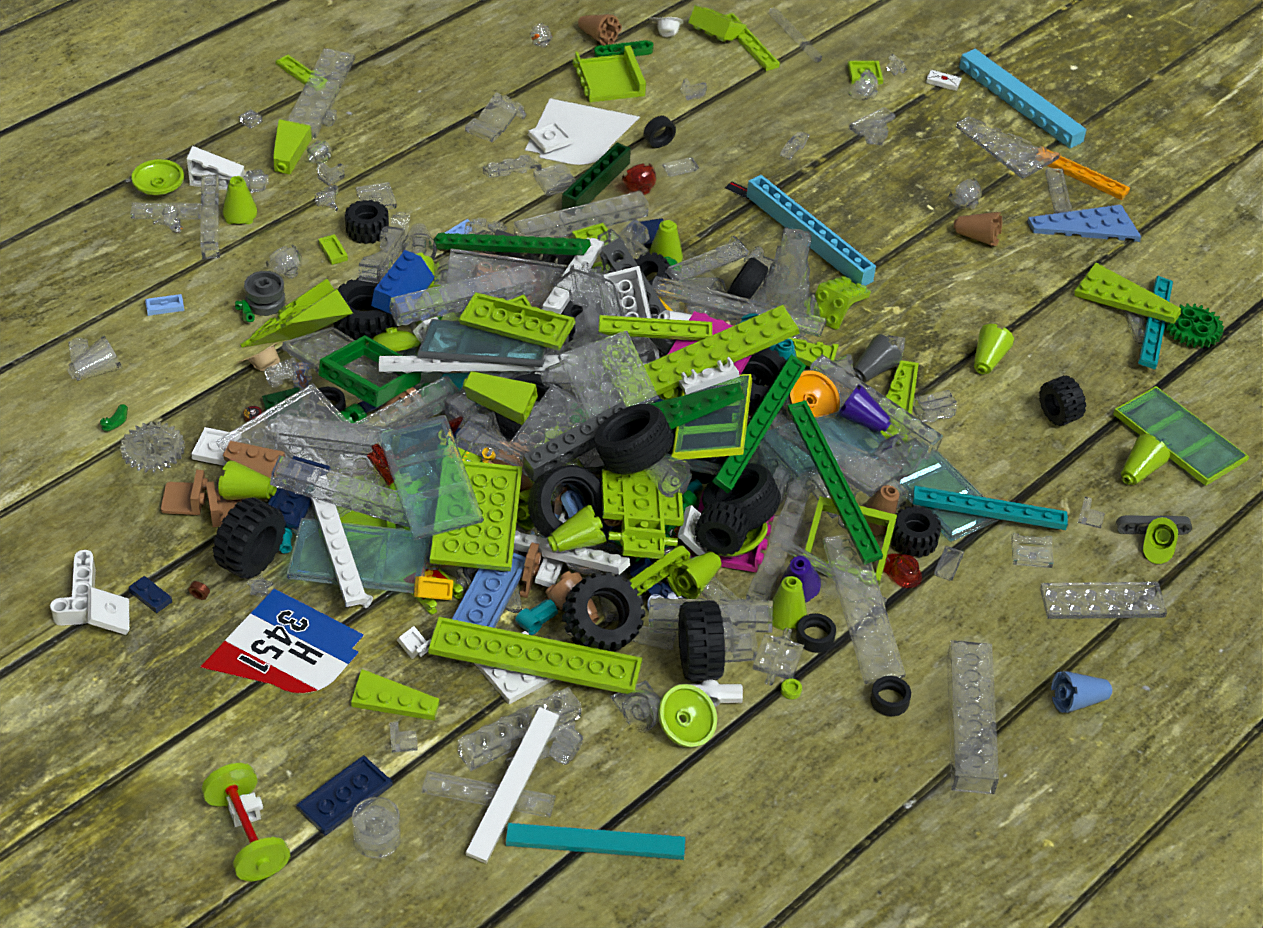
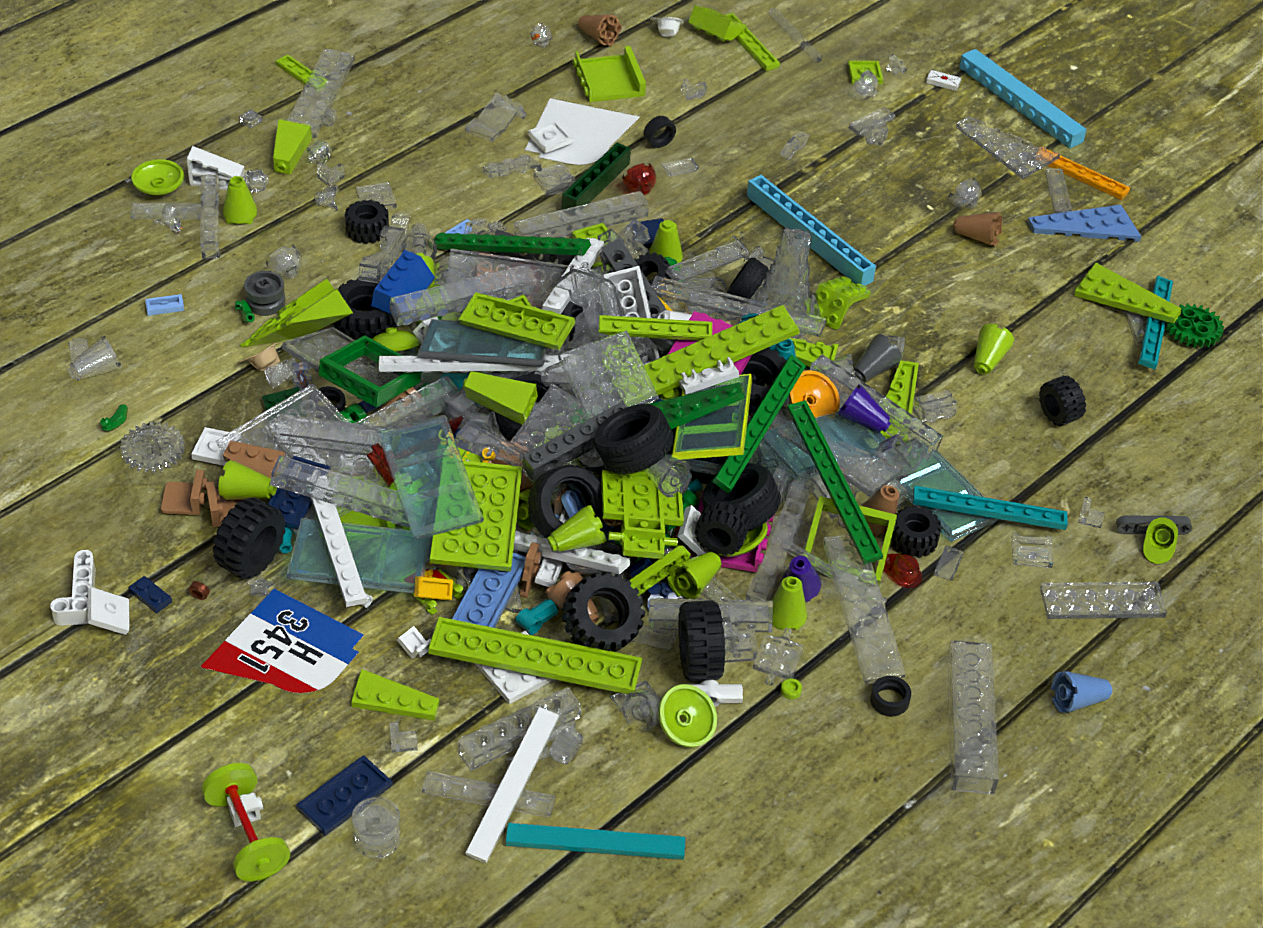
tile [243,406,263,424] -> none
lime tile [319,234,348,265] -> none
green beam [594,40,654,57] -> none
black sticker [725,181,750,200] -> none
black tyre [796,613,836,653] -> none
clear light blue door [1113,386,1250,486] -> none
lime cone [1121,434,1170,485] -> none

